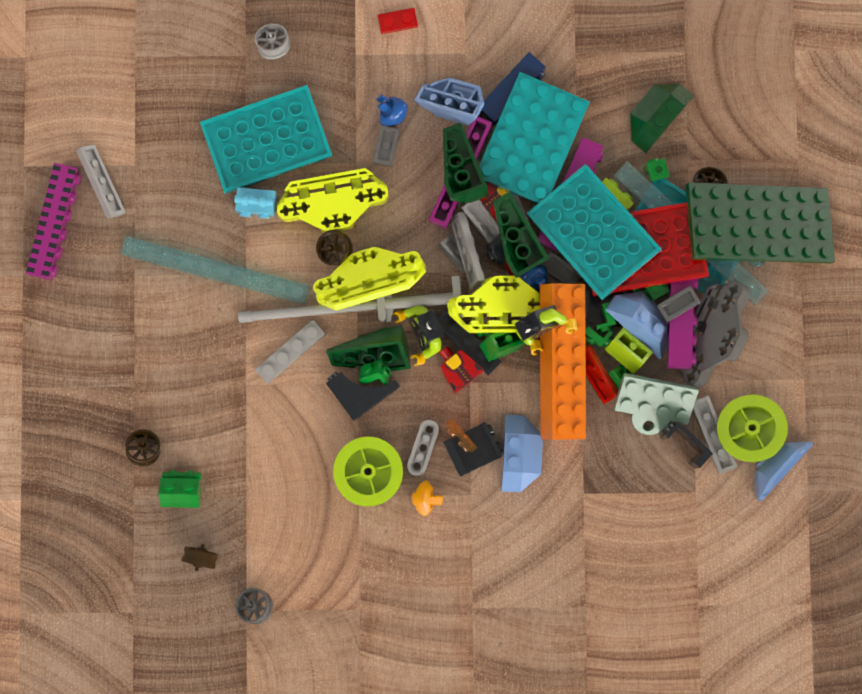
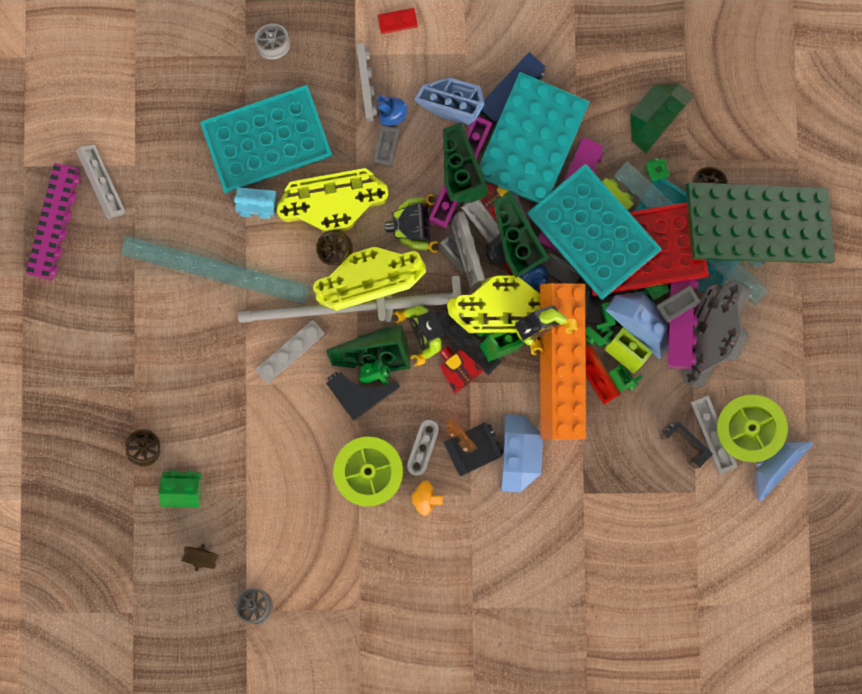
plate [613,373,699,435] -> none
none -> light grey plate [356,43,377,122]
none -> torso [385,194,439,253]

